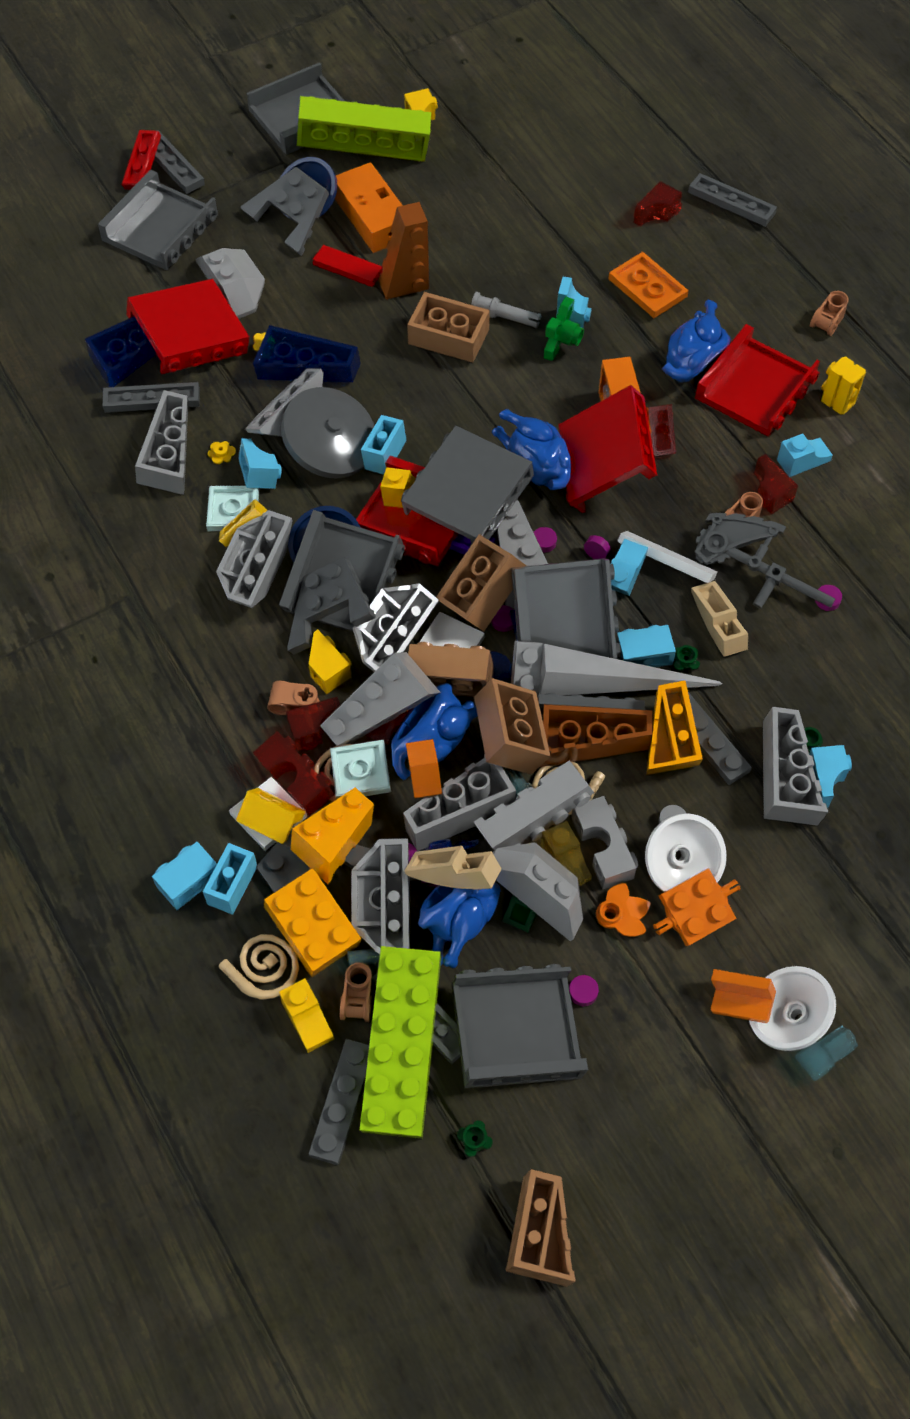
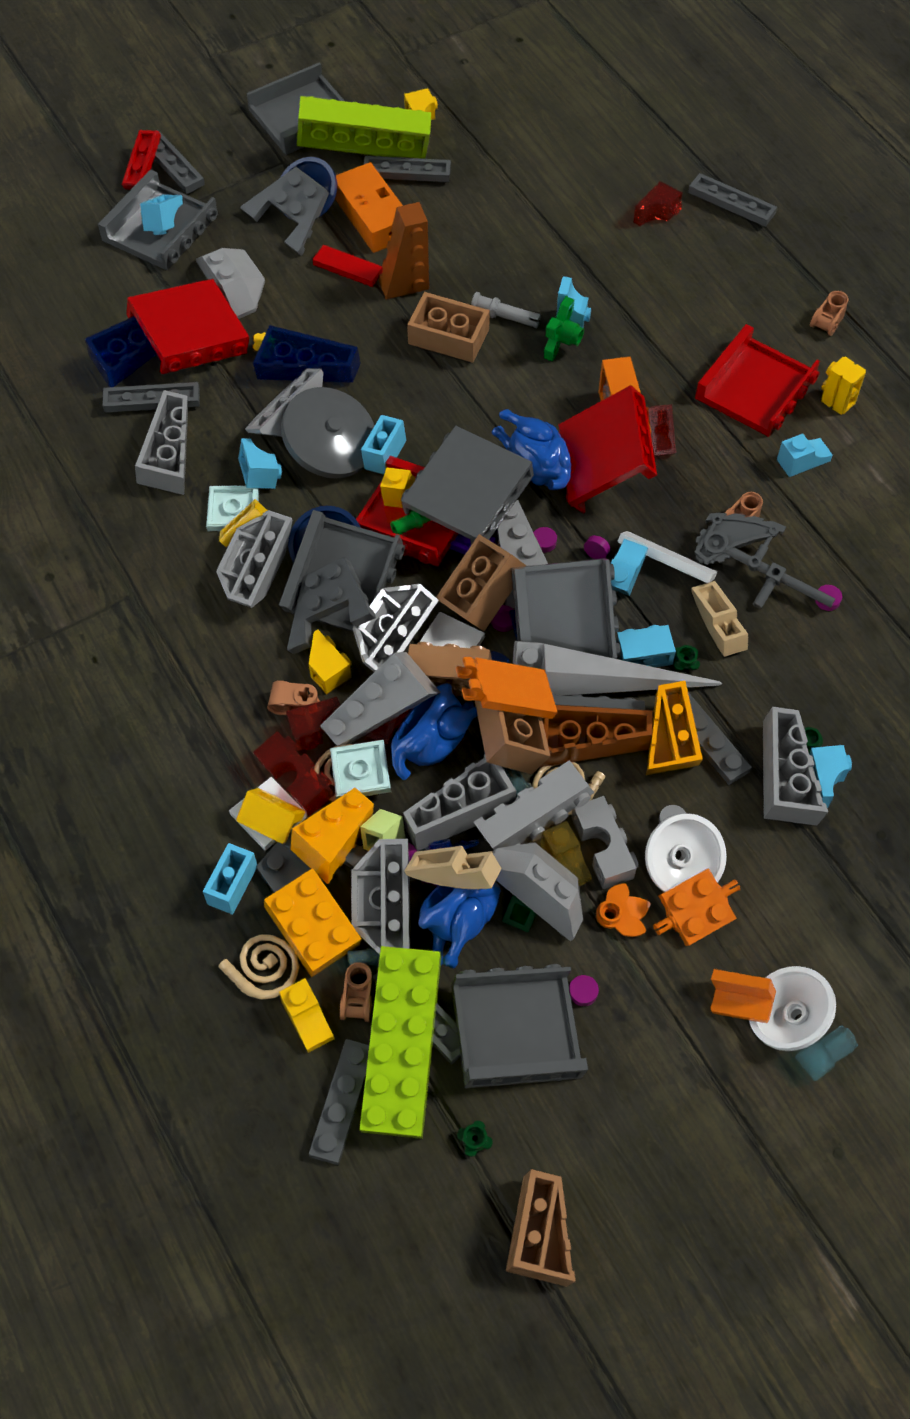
medium azure brick [152,842,217,910] -> none
yellow plant [208,441,236,464] -> none
orange slope [406,739,442,799] -> none
orange plate [608,252,689,318] -> none
blue piece [662,299,731,382] -> none
clear red arch [754,454,798,515] -> none
none -> medium azure arch [140,195,183,235]
none -> yellowish green brick [360,809,405,851]
none -> dark grey plate [364,156,451,182]
none -> green pin [390,510,432,535]
none -> orange tile [456,657,558,719]

